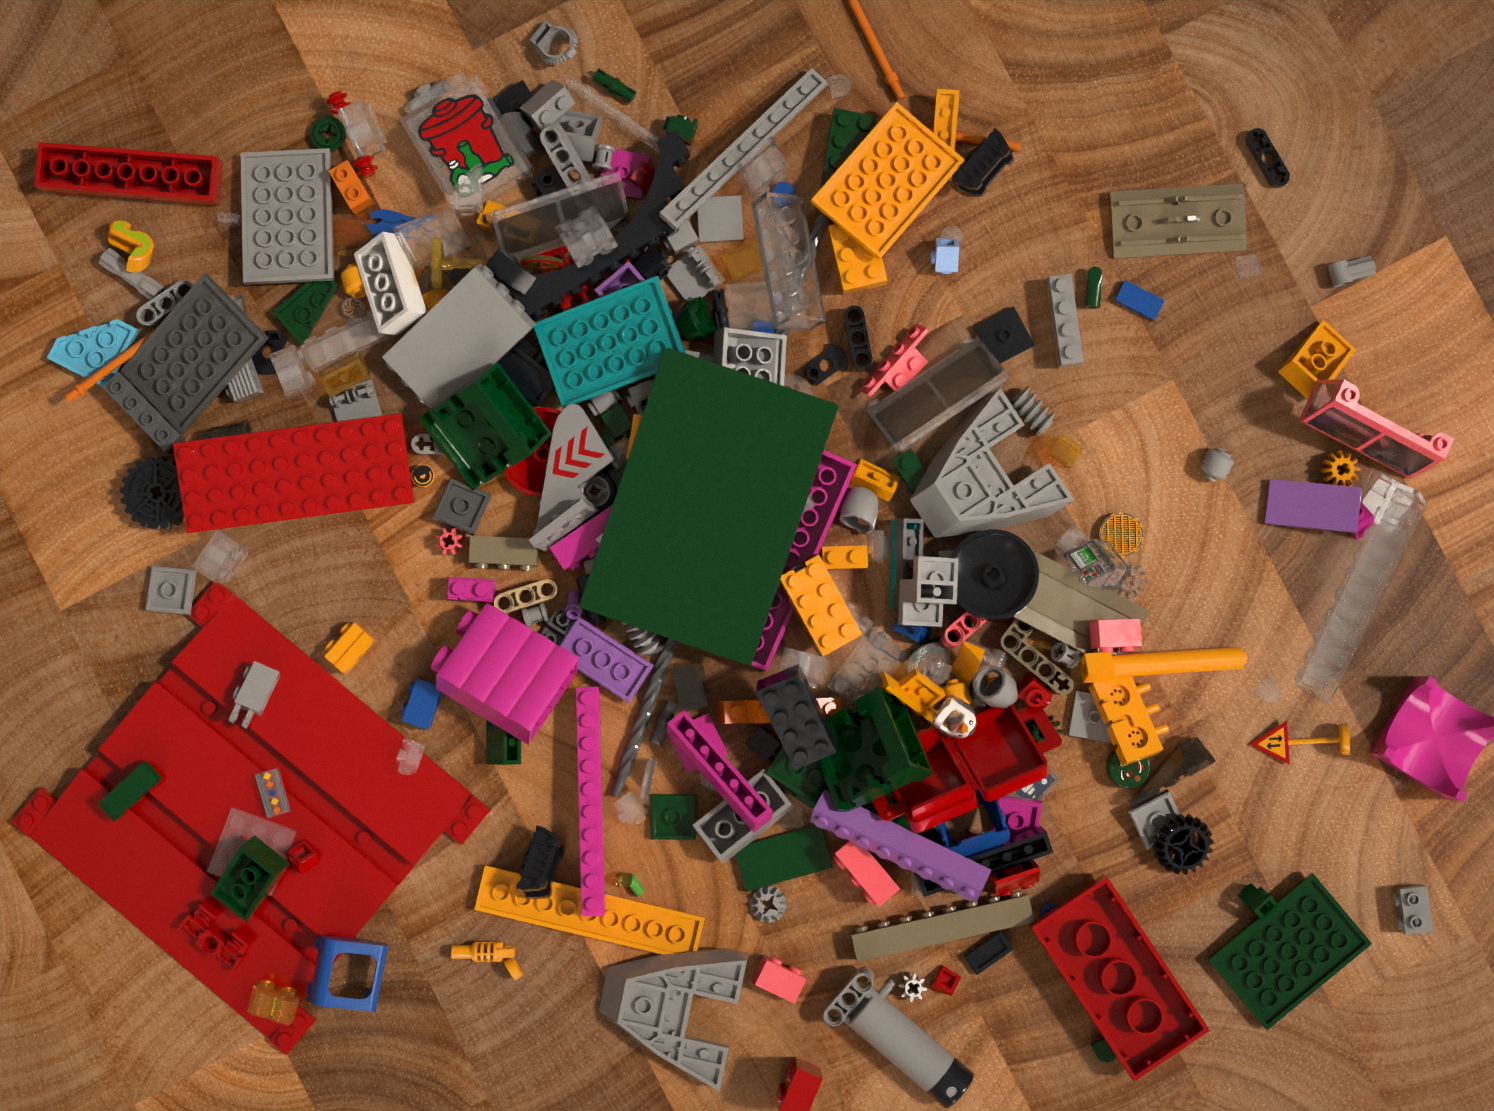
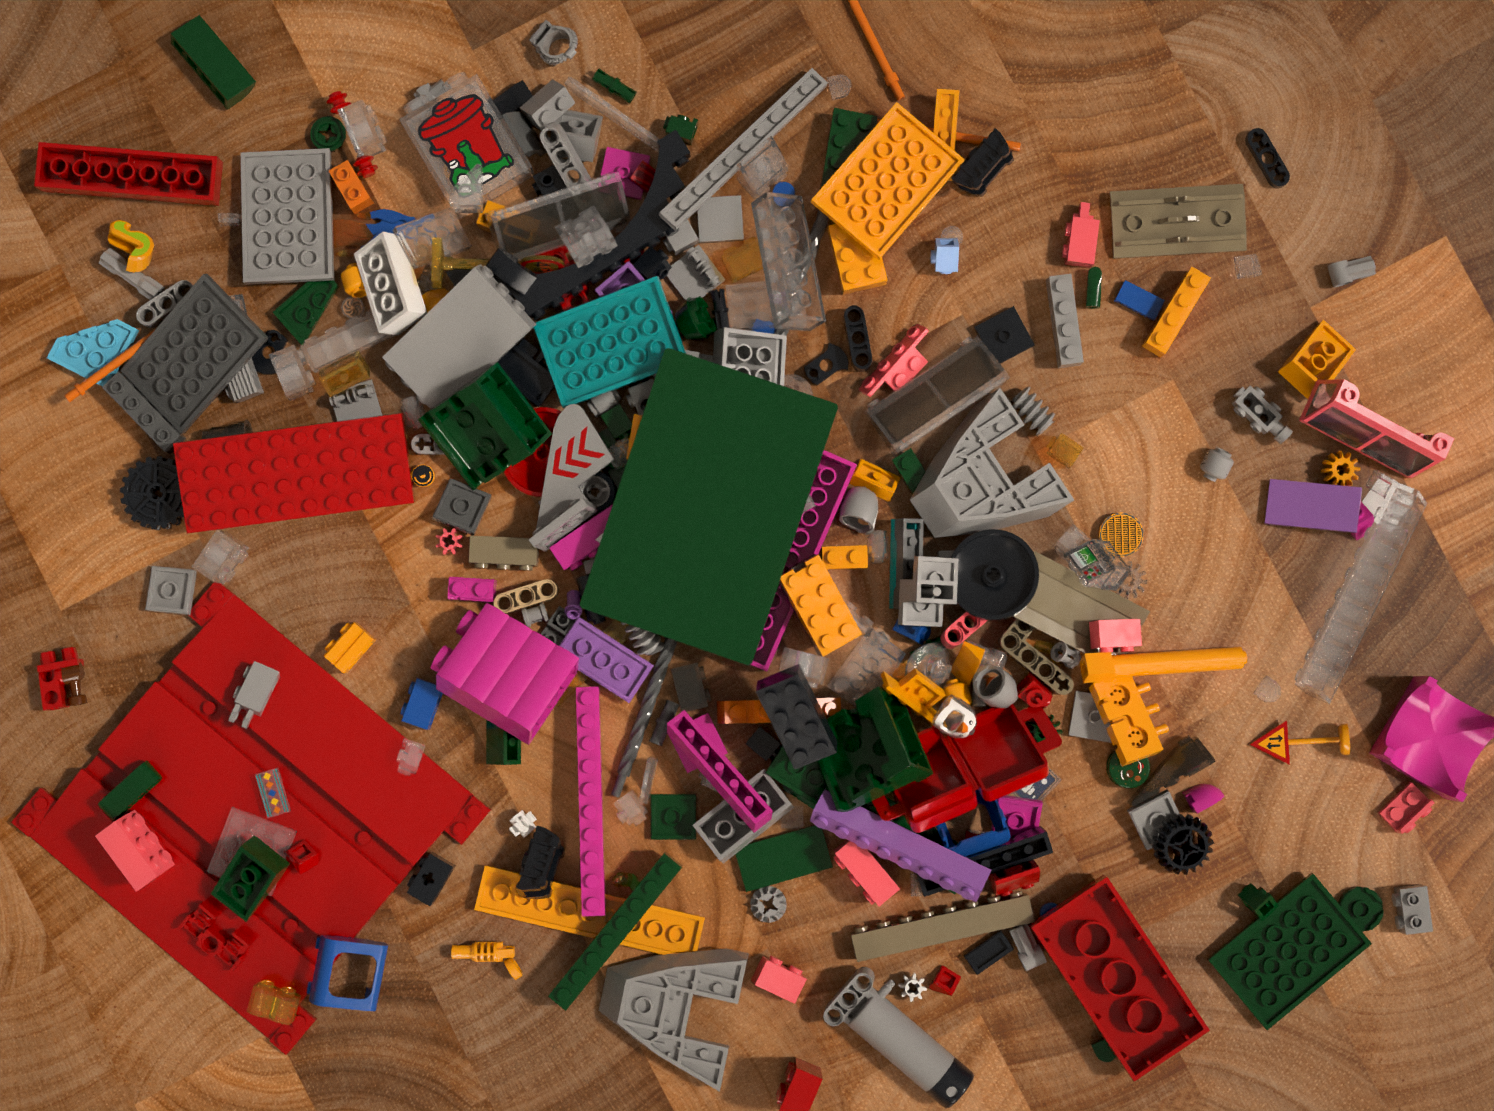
light grey bush [592,144,616,172] -> none
none -> red hips [37,647,87,711]
none -> coral brick [95,810,175,892]
none -> dark green brick [171,15,256,110]
none -> clear brick [400,395,426,430]
none -> black brick [407,852,456,906]
none -> white gear [509,810,537,838]
none -> dark green brick [548,852,683,1011]
none -> light grey piece [1009,924,1047,971]
none -> coral hinge [1062,202,1100,268]
none -> light orange brick [1142,267,1211,358]
none -> dark pink brick [1182,784,1225,814]
none -> light grey brick [1231,386,1293,444]
none -> dark green tile [1338,886,1384,932]
none -> coral bracket [1378,782,1434,834]

